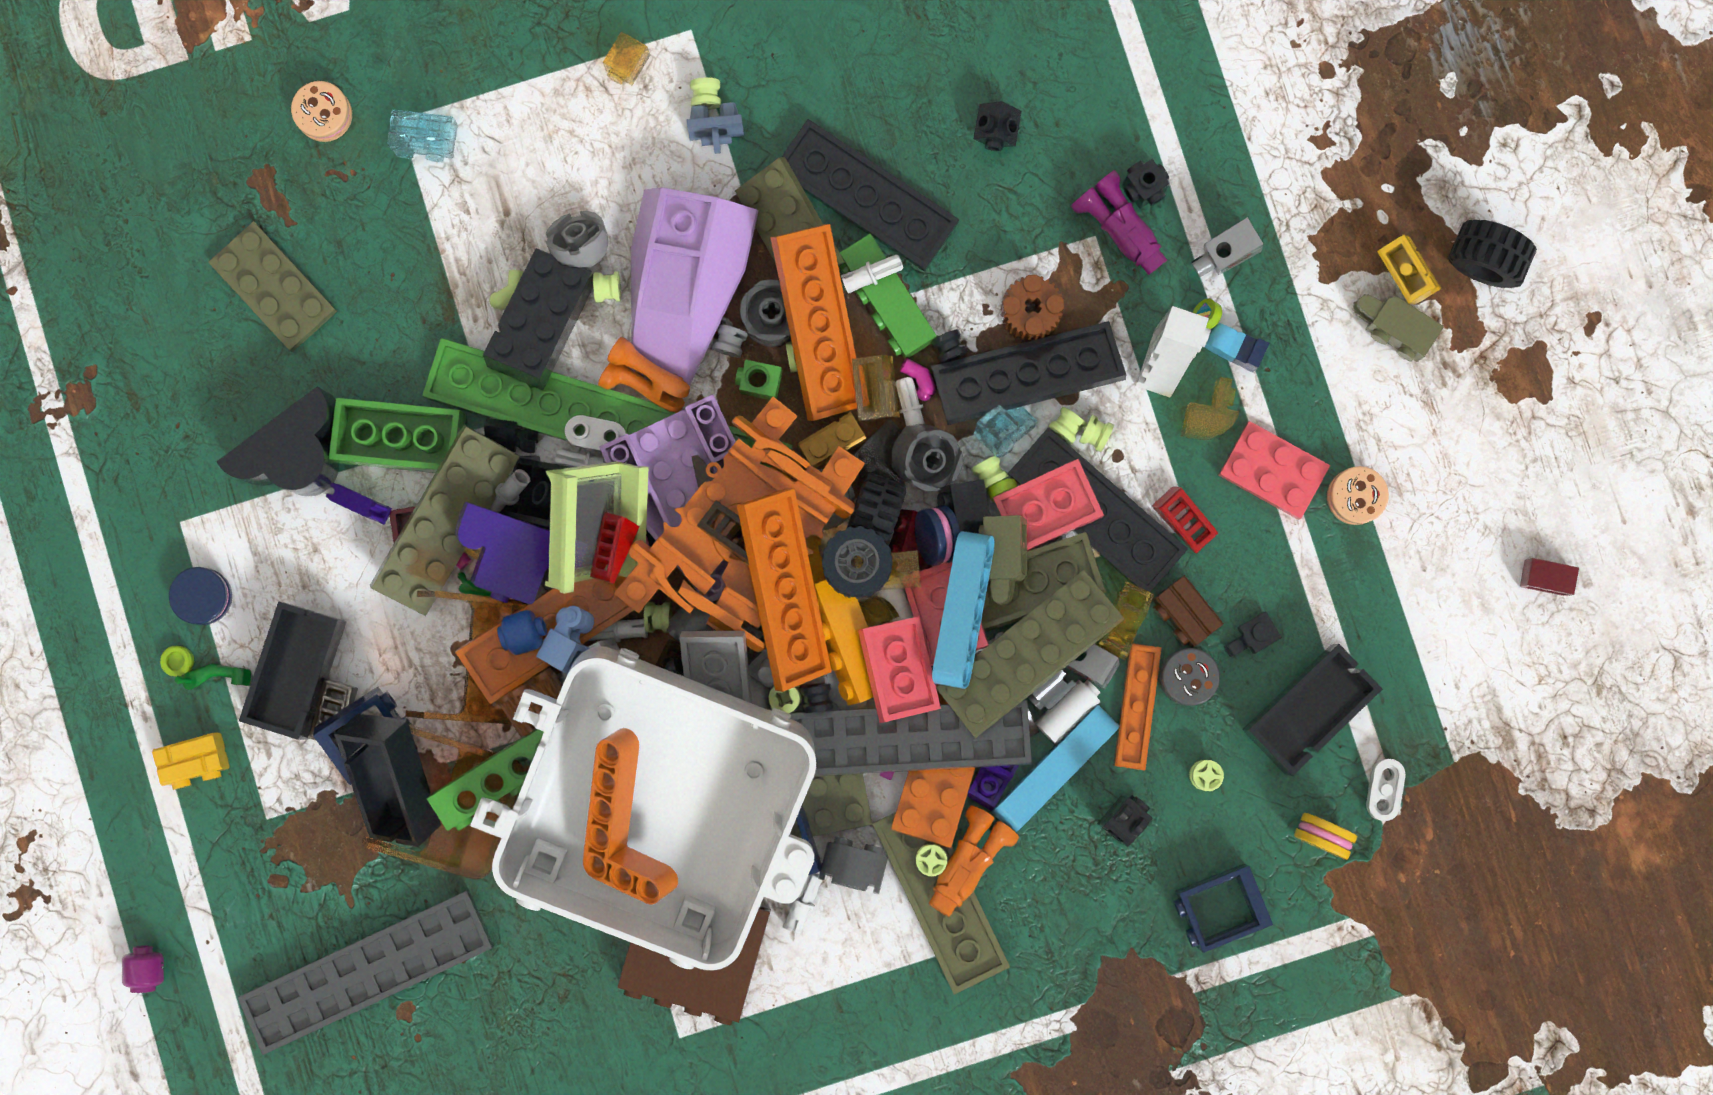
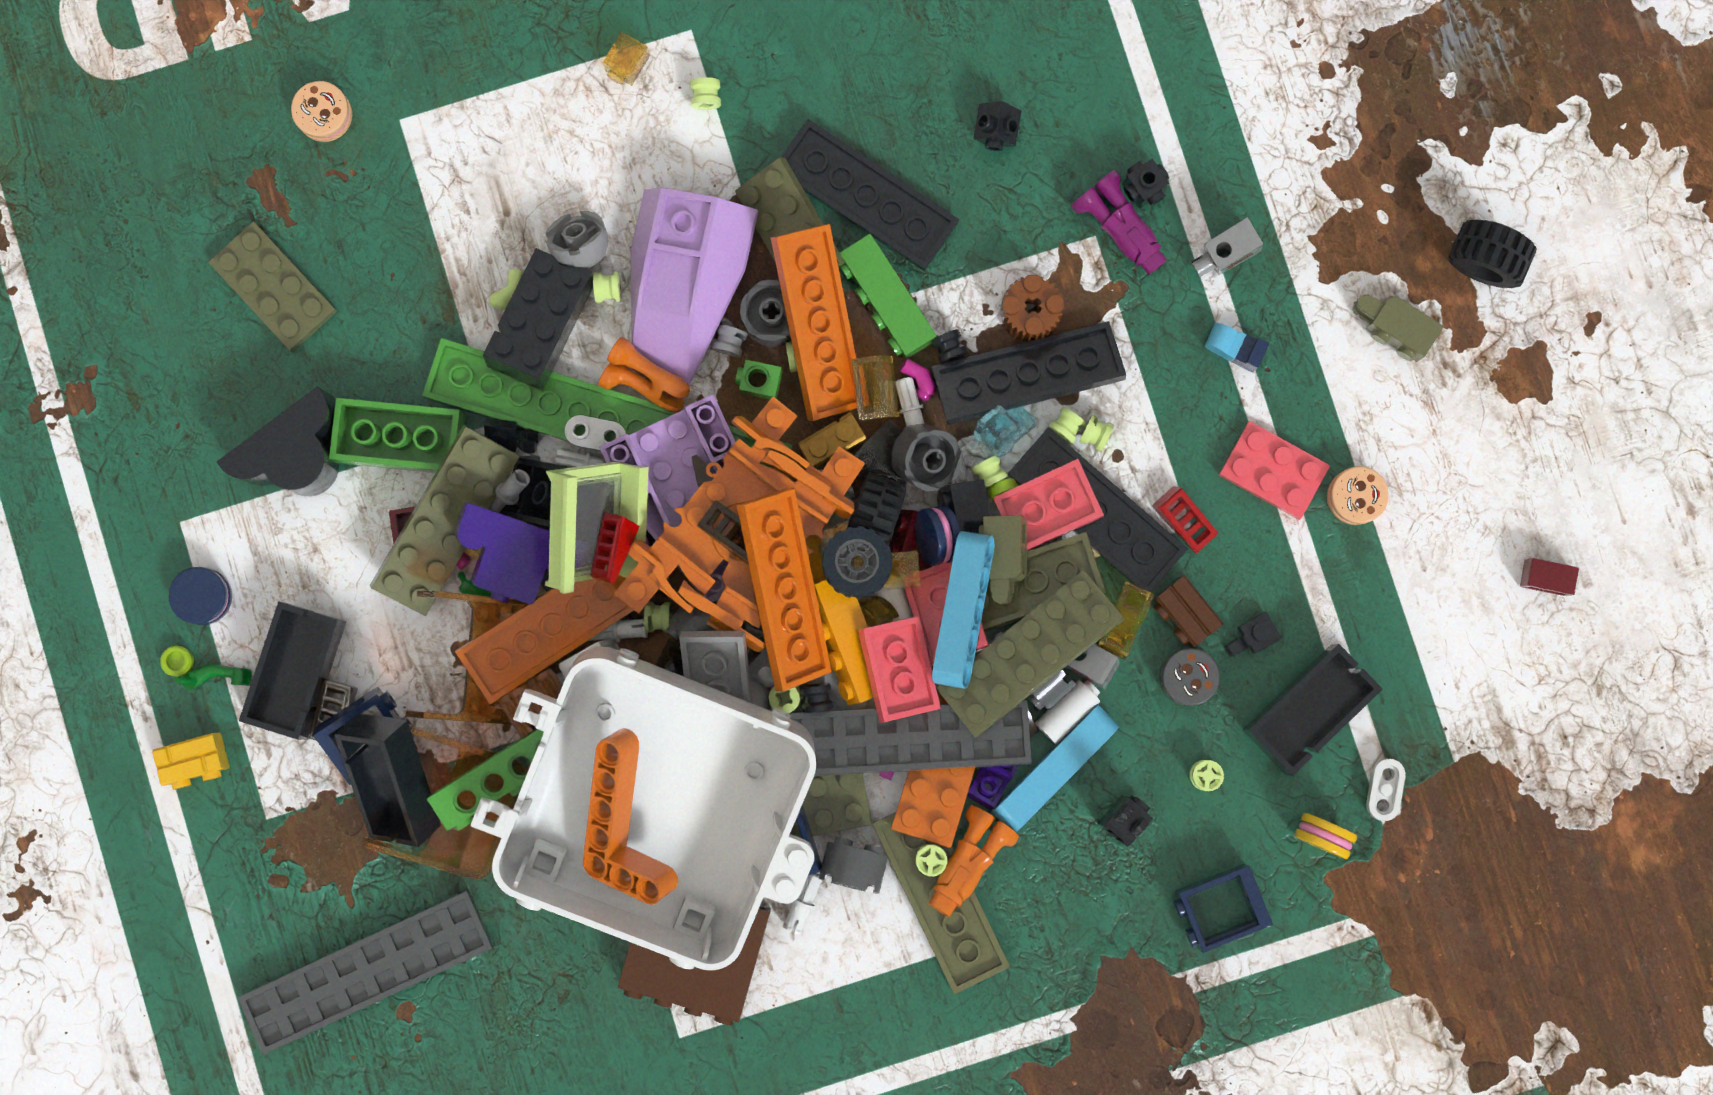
magenta head [122,945,164,993] -> none
dark purple piece [326,483,392,525] -> none
clear light blue brick [387,109,458,162] -> none
blue head [497,610,547,655] -> none
light blue brick [536,606,594,674] -> none
sand blue hips [686,102,744,154] -> none
white axle [841,254,903,294] -> none
orange tile [1113,643,1162,770] -> none
white wedge [1136,306,1211,398] -> none
clear yellow brick [1181,377,1239,440] -> none
lime tile [1193,298,1222,329] -> none
yellow brick [1377,235,1441,305] -> none

